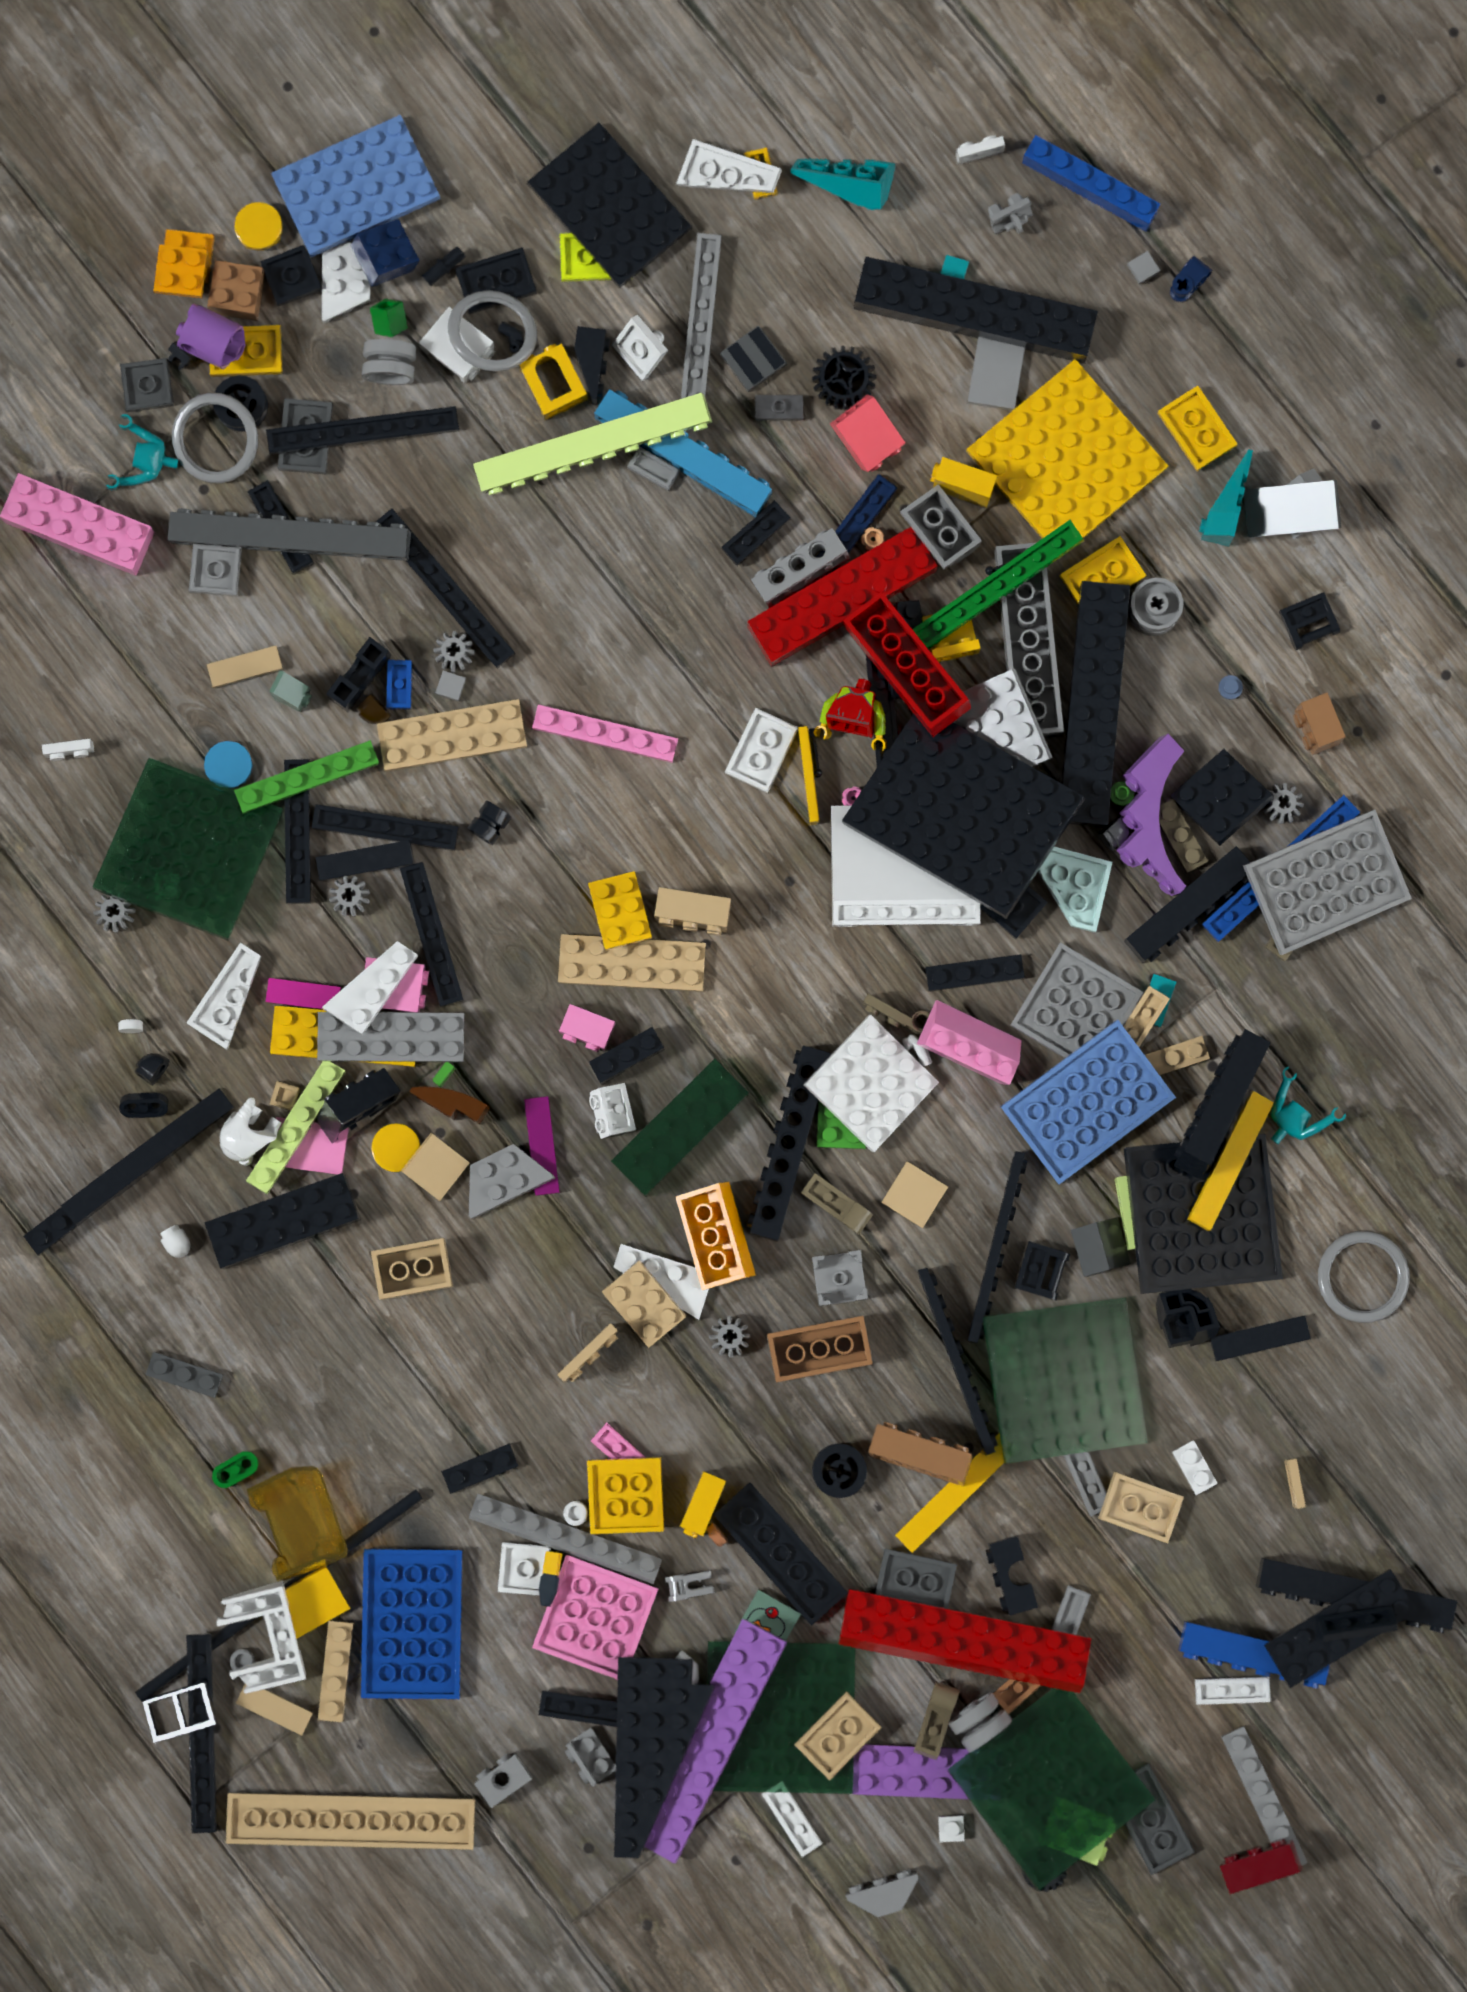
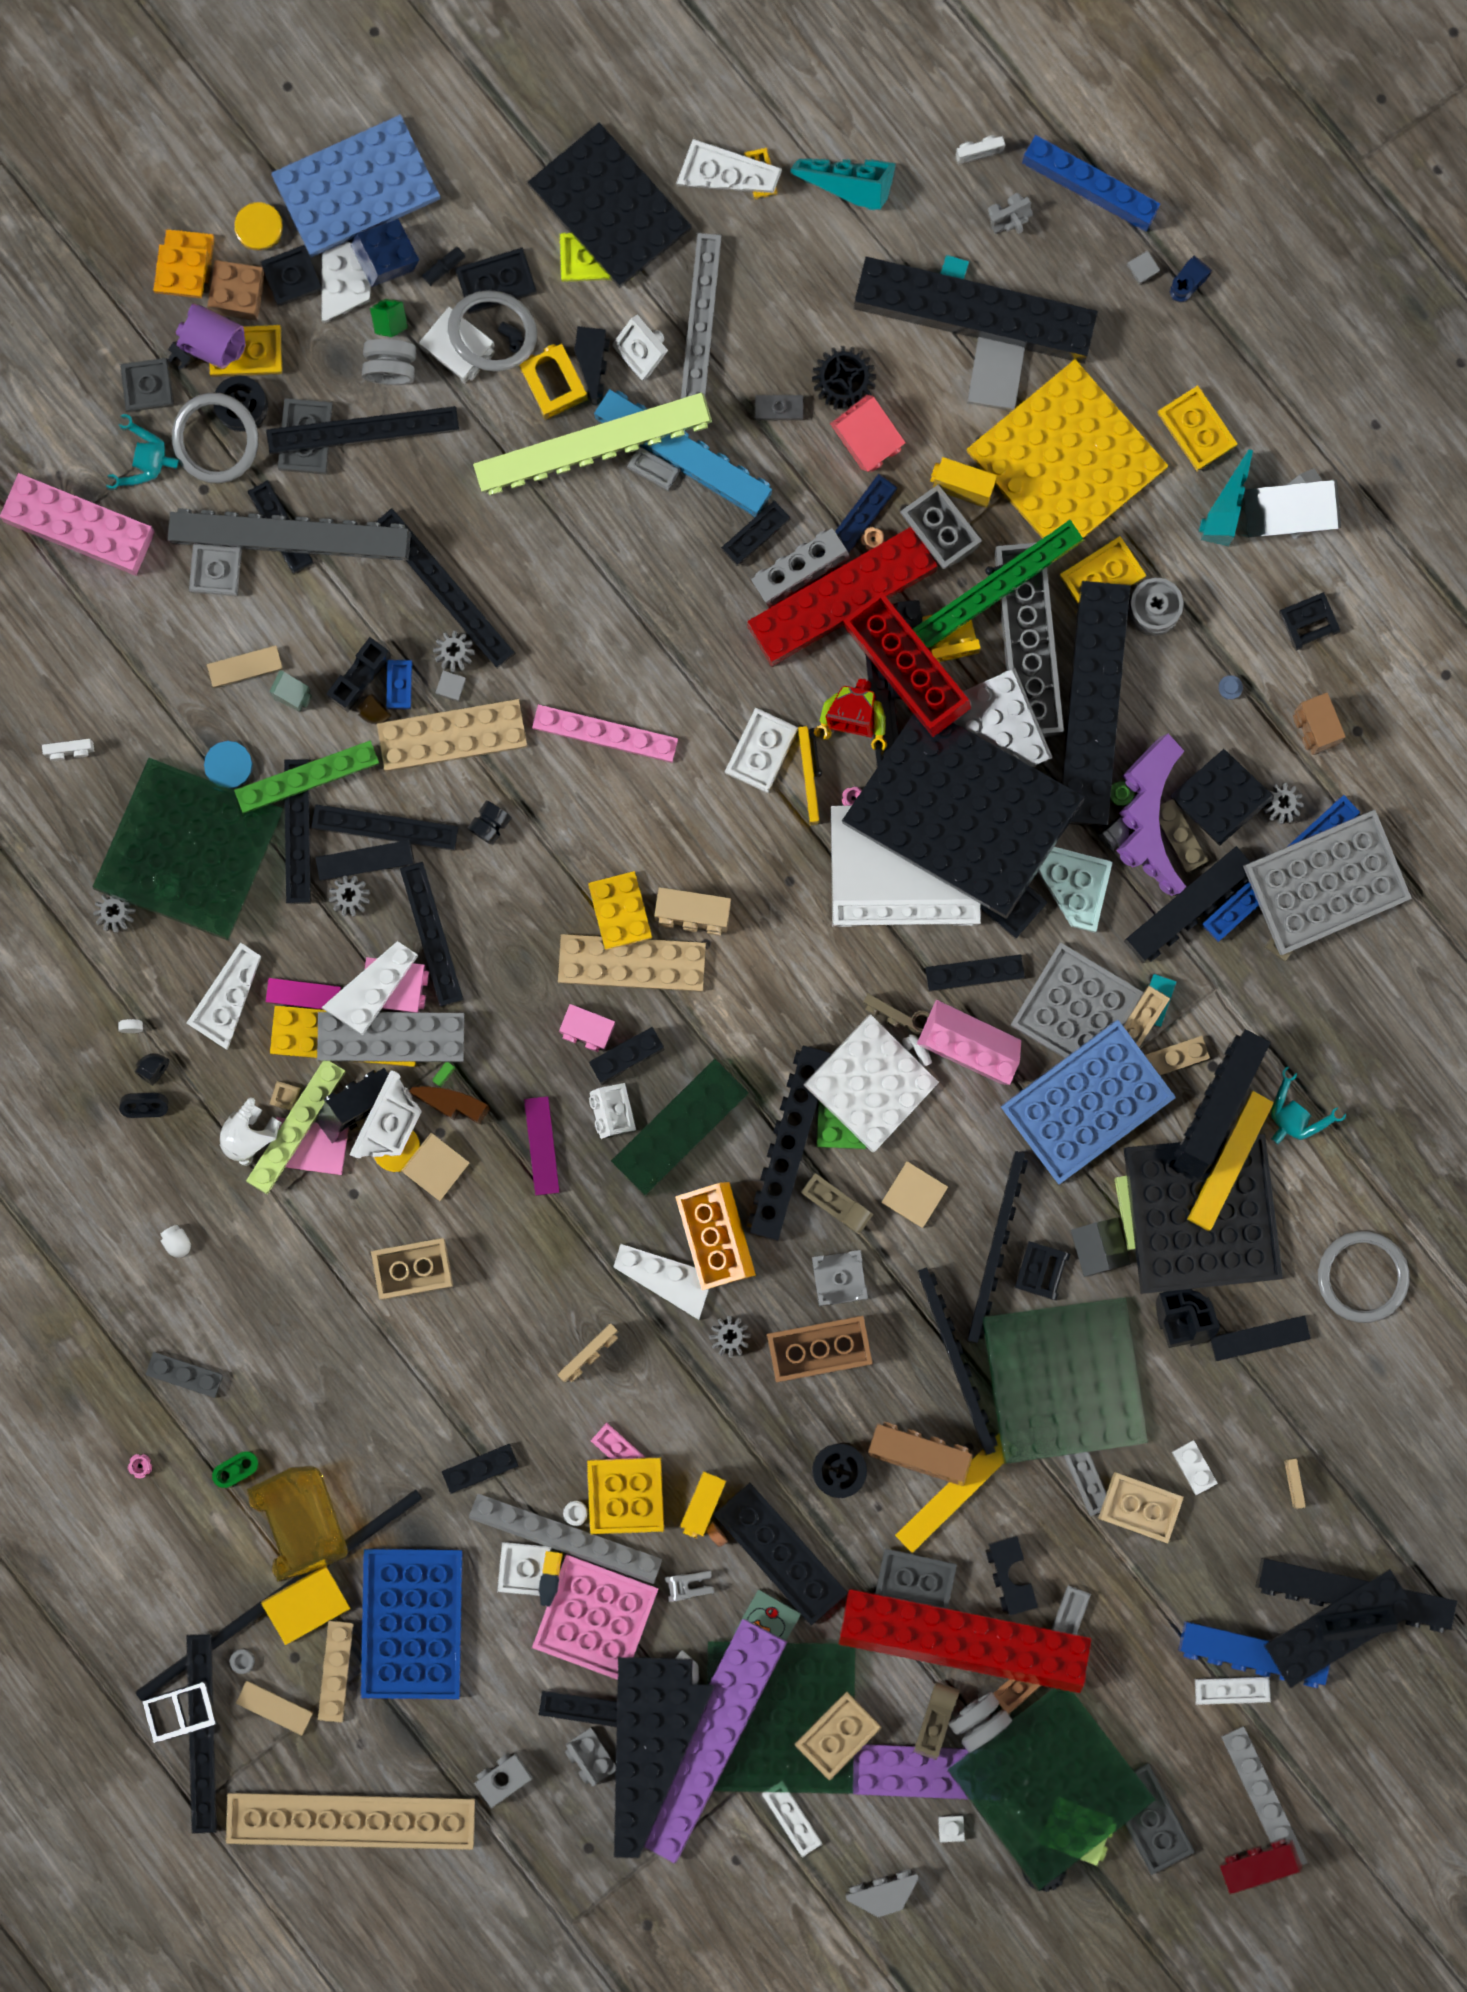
black slope [23,1088,234,1256] -> none
black brick [204,1173,361,1270] -> none
white wedge [217,1581,306,1694] -> none
light grey wing [469,1144,555,1219] -> none
tan plate [602,1260,687,1348] -> none
tile [720,325,787,392] -> none
none -> bright pink plate [128,1454,152,1478]
none -> white wing [349,1070,422,1158]

